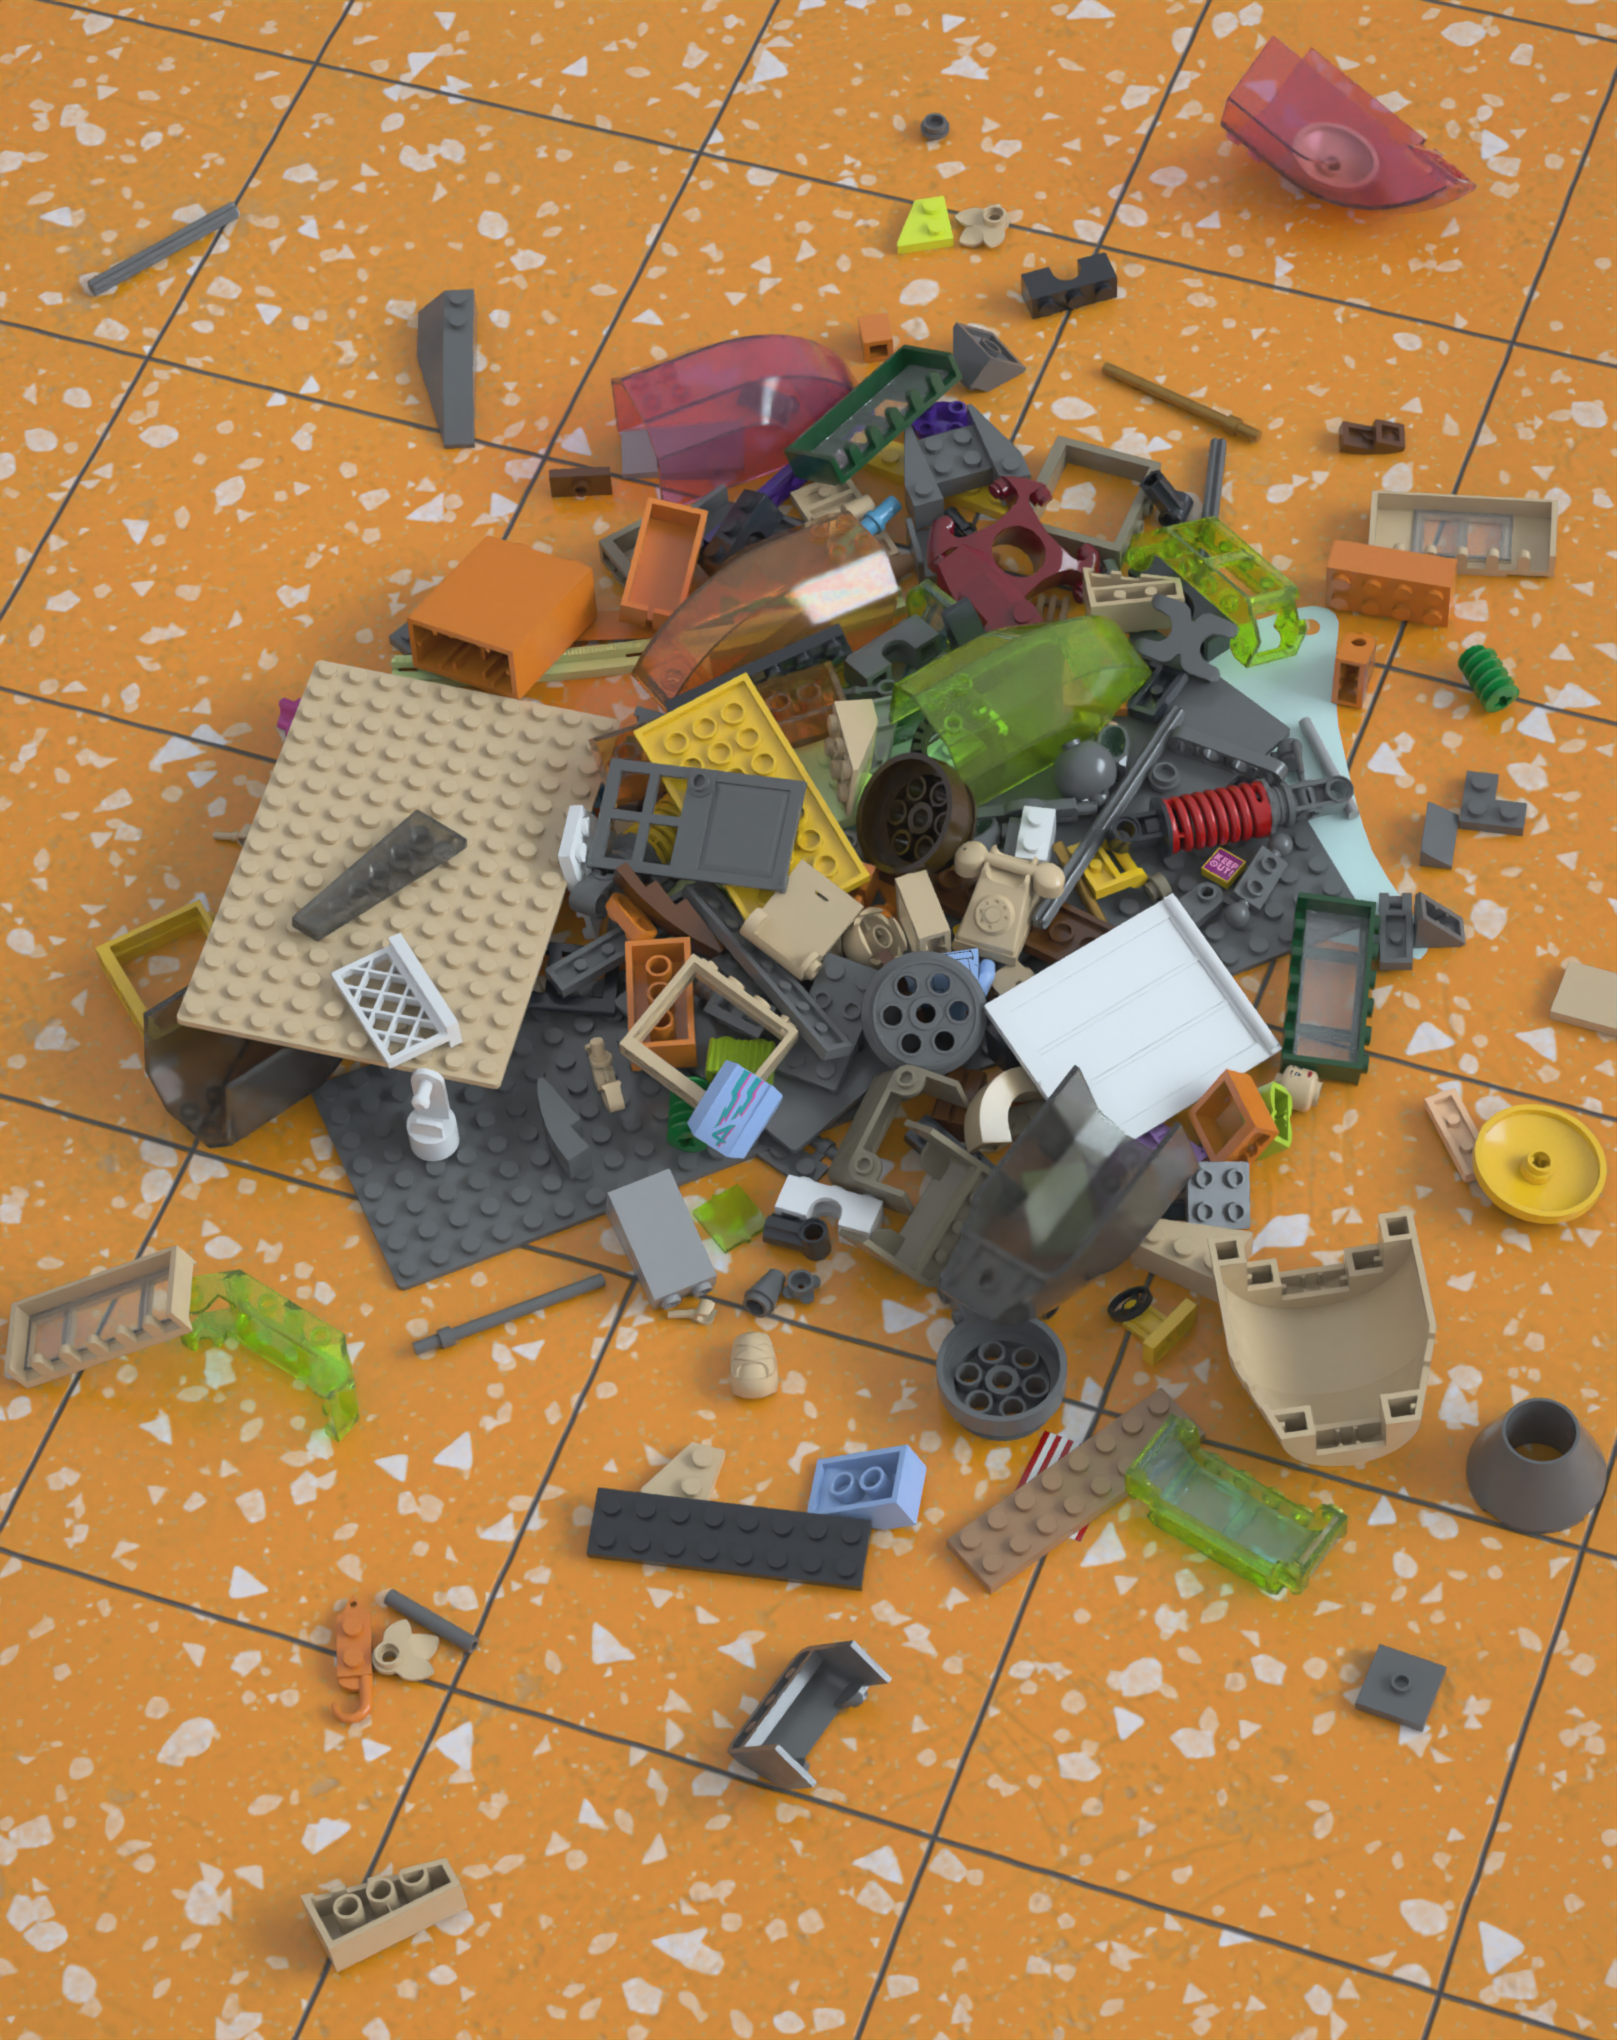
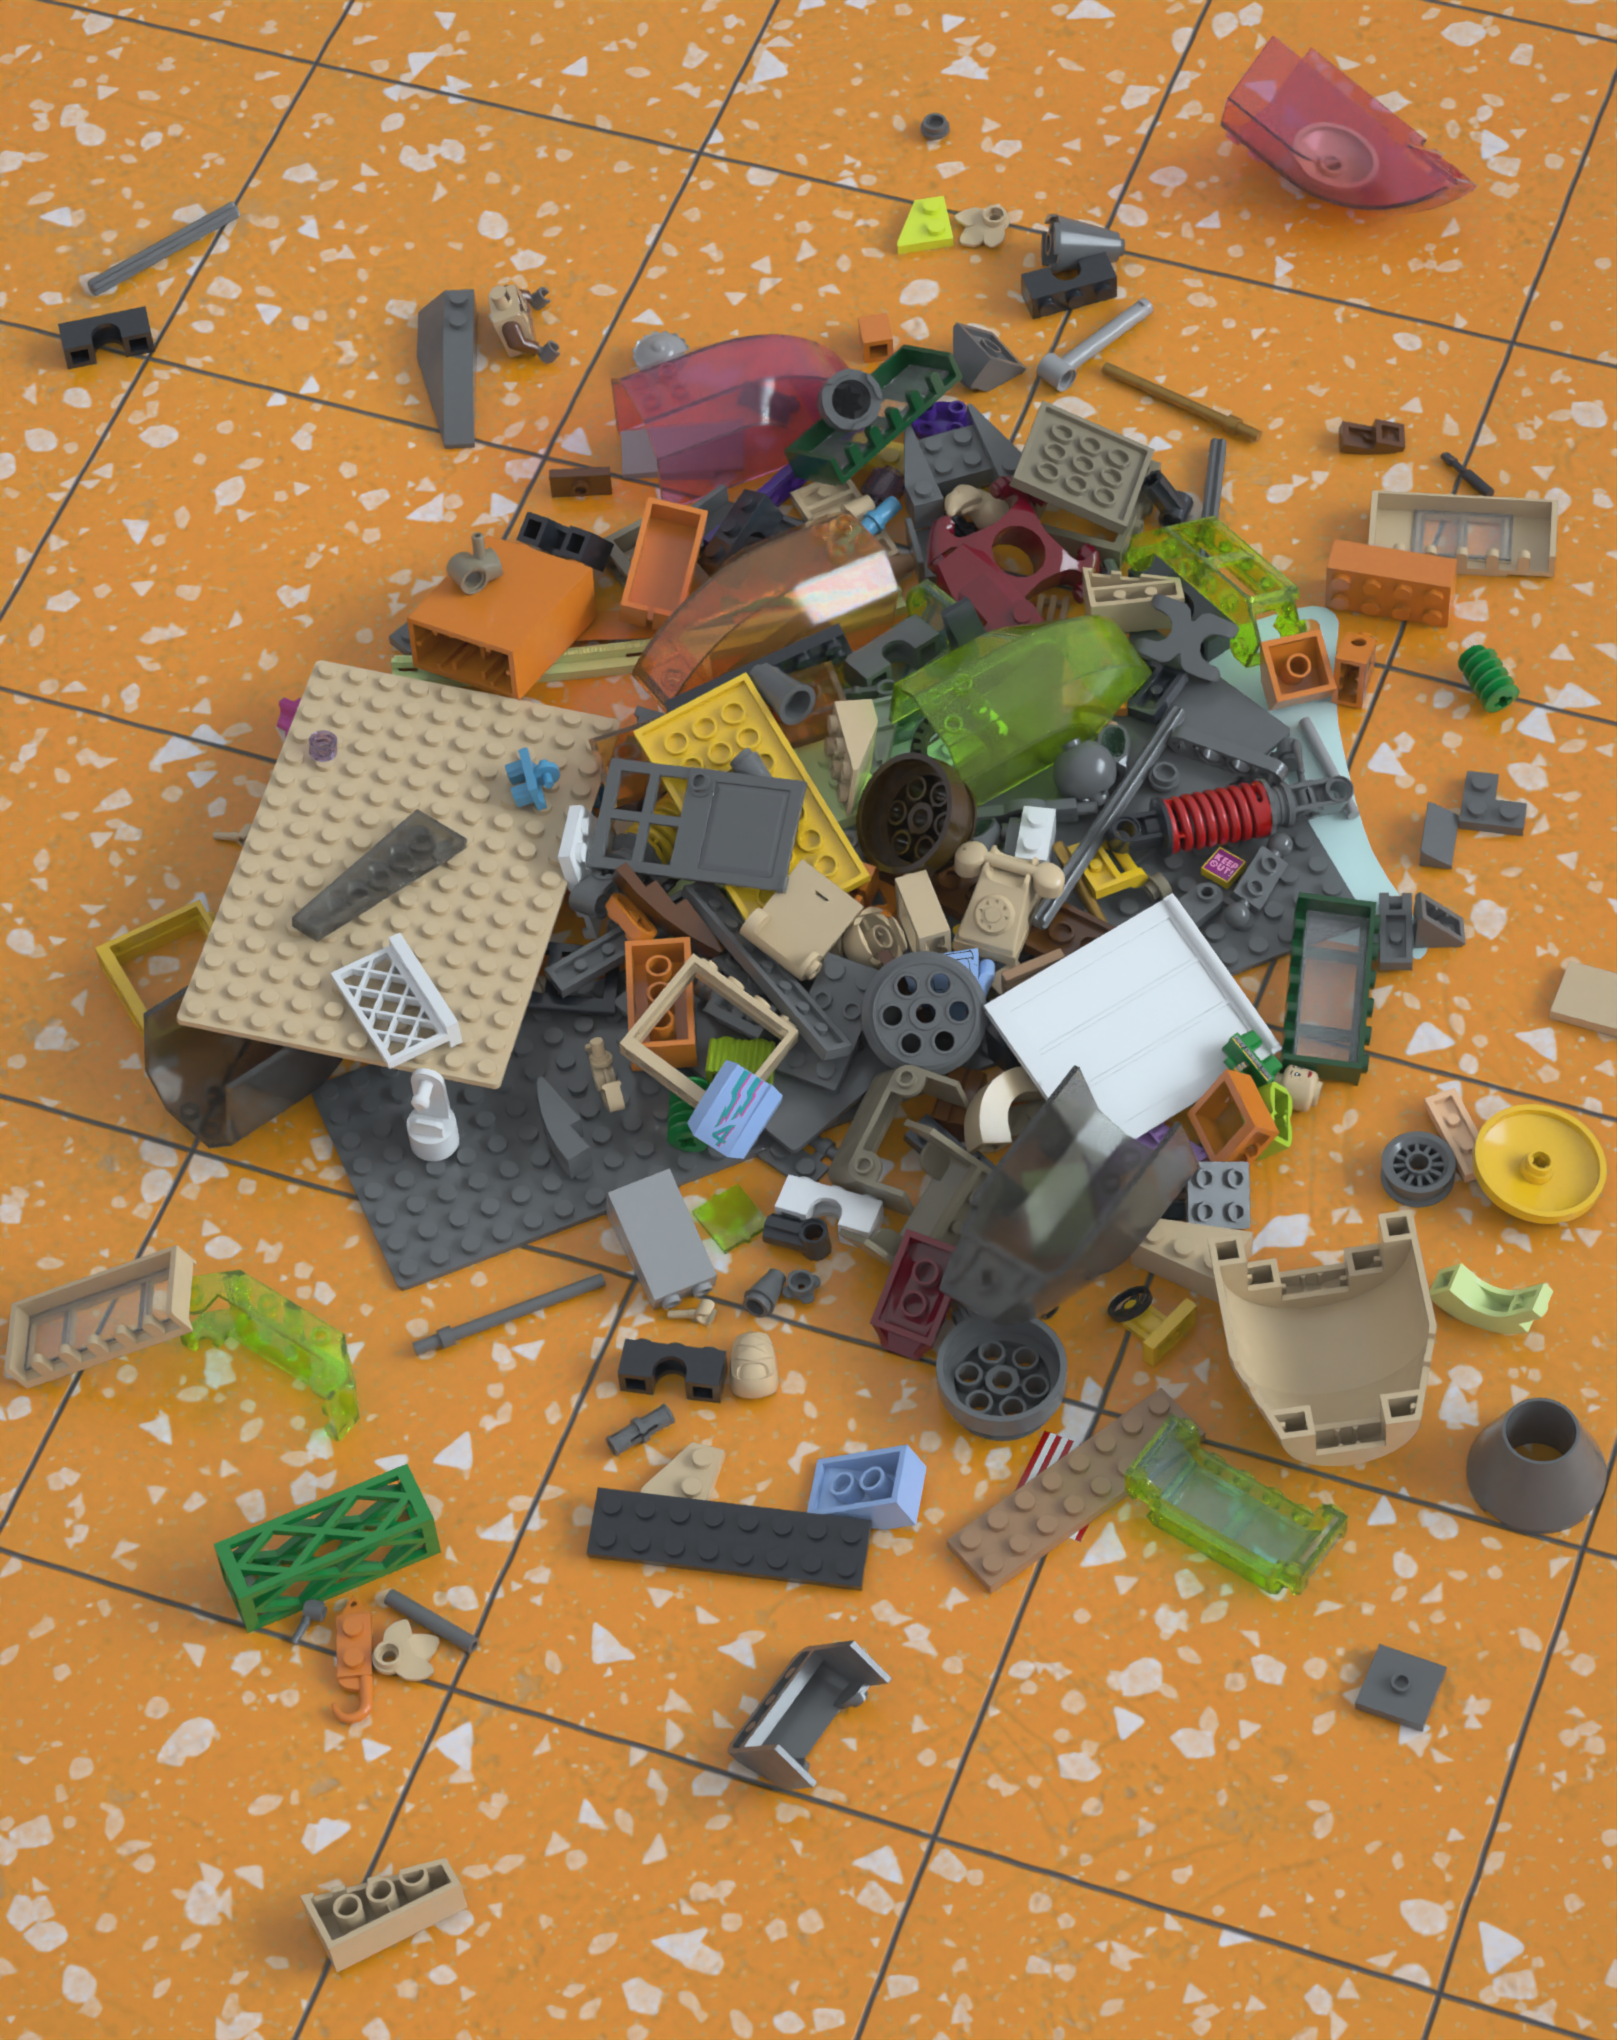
none -> black arch [58,306,155,369]
none -> green piece [213,1464,441,1633]
none -> dark grey hand [290,1599,327,1645]
none -> clear purple bush [309,730,337,762]
none -> dark tan piece [446,532,503,594]
none -> torso [488,284,560,364]
none -> dark azure hips [505,747,560,811]
none -> black arch [516,512,614,572]
none -> dark grey pin [605,1404,675,1457]
none -> black arch [617,1338,728,1403]
none -> light grey piece [632,331,690,378]
none -> dark grey cone [730,748,772,777]
none -> dark grey plant [749,663,816,725]
none -> dark grey tile [817,368,882,433]
none -> head [861,465,905,507]
none -> dark red slope [870,1228,971,1361]
none -> tan animal [944,484,1009,530]
none -> medium nougat tile [1001,949,1065,994]
none -> dark tan plate [1009,401,1155,535]
none -> light grey piece [1036,298,1153,392]
none -> dark grey cone [1041,214,1125,274]
none -> green hips [1222,1030,1282,1088]
none -> orange slope [1259,629,1337,711]
none -> dark grey wheel [1381,1131,1456,1208]
none -> yellowish green arch [1429,1263,1553,1334]
none -> black piece [1440,452,1495,497]

